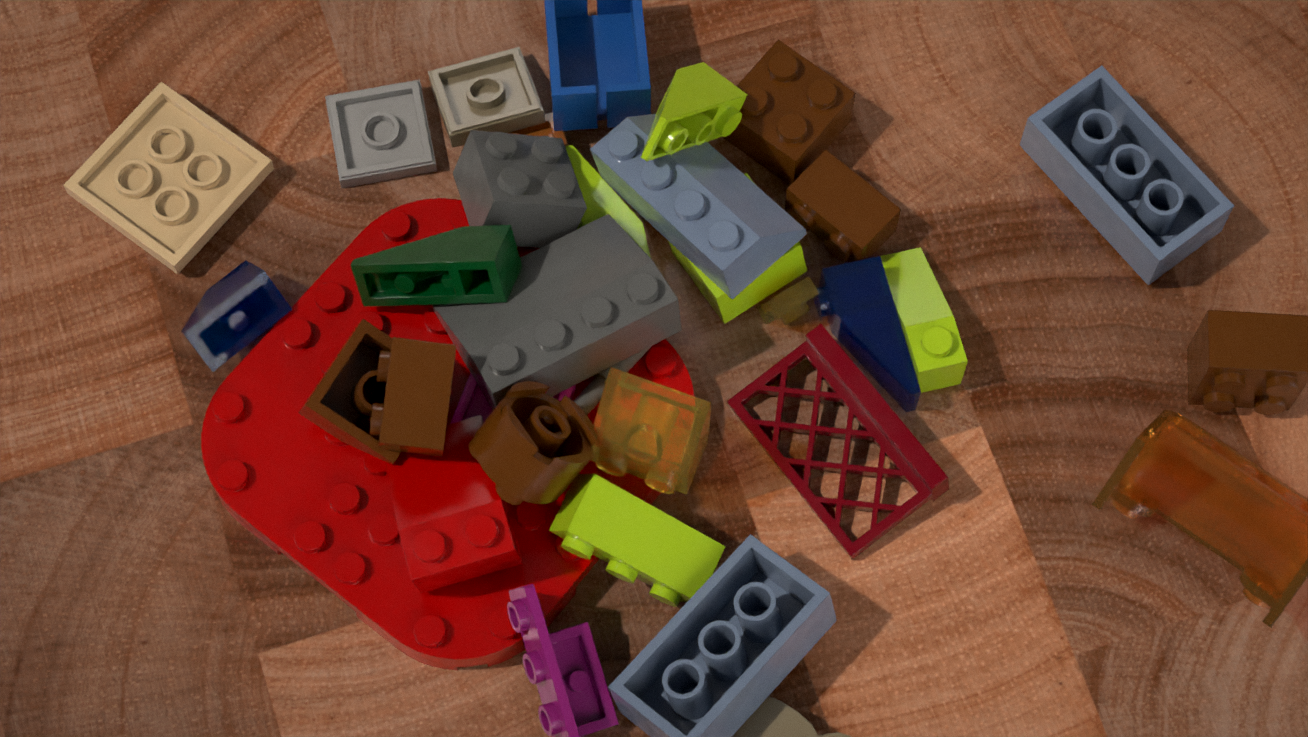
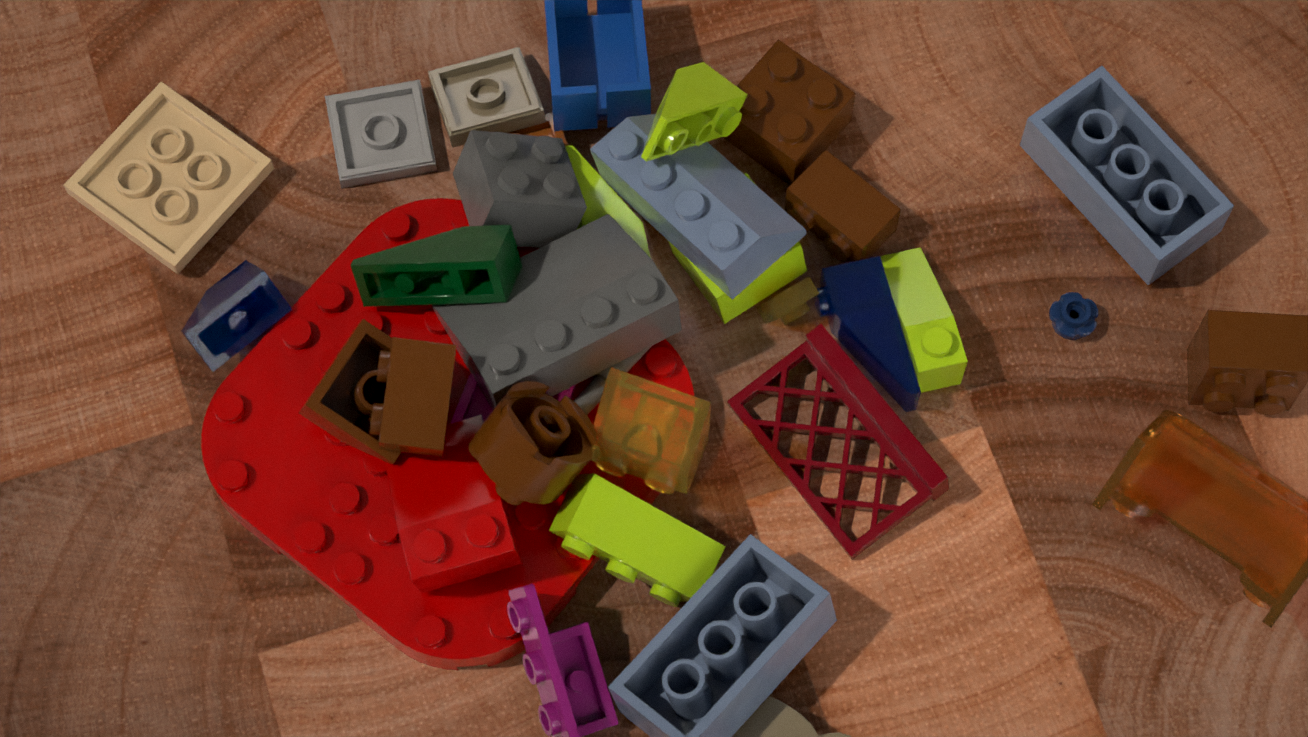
none -> dark blue plate [1049,292,1099,340]

